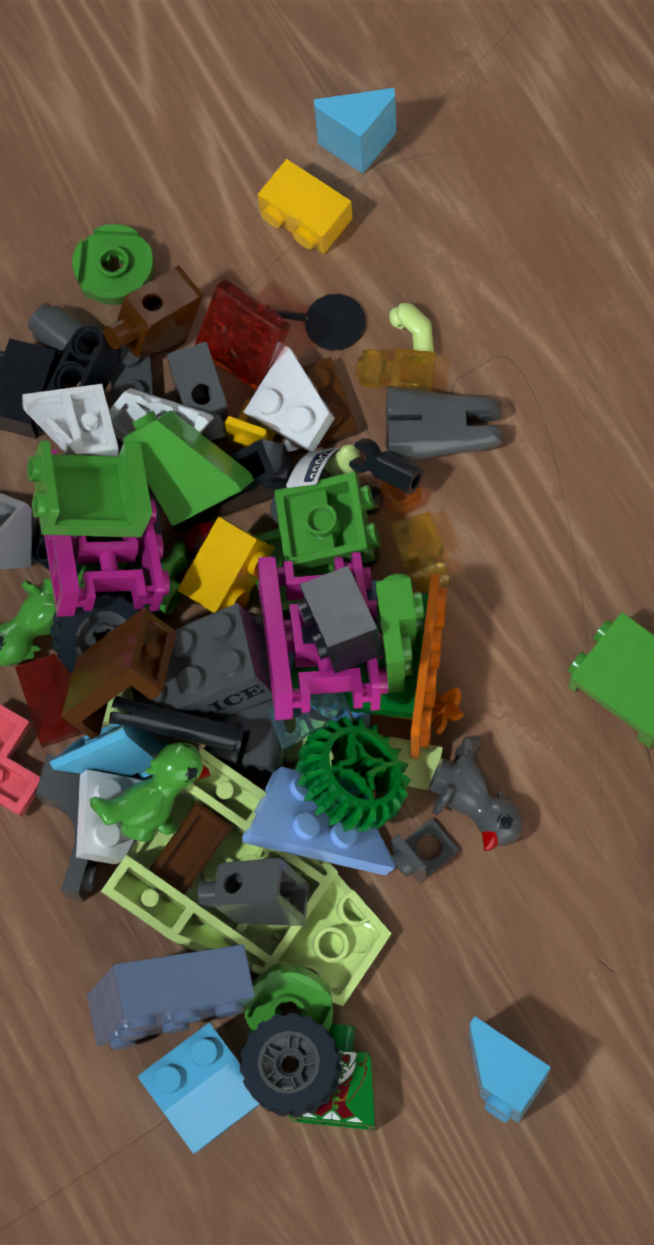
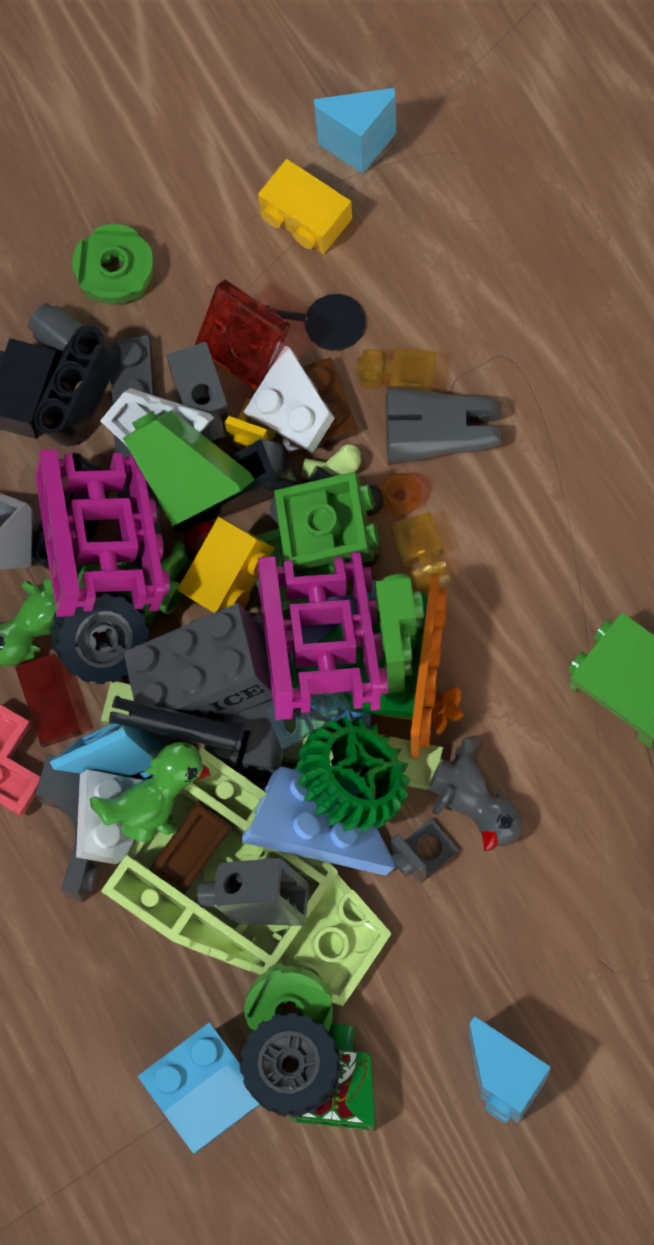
white wing [22,384,119,457] -> none
bright green panel [27,441,152,538] -> none
reddish brown panel [61,608,176,739] -> none
sand blue brick [87,944,255,1051] -> none
reddish brown torso [104,266,203,359] -> none
white sticker [286,448,339,488] -> none
brick [297,566,384,674] -> none
black bar [349,438,424,494] -> none
yellowish green arm [389,303,434,359] -> none

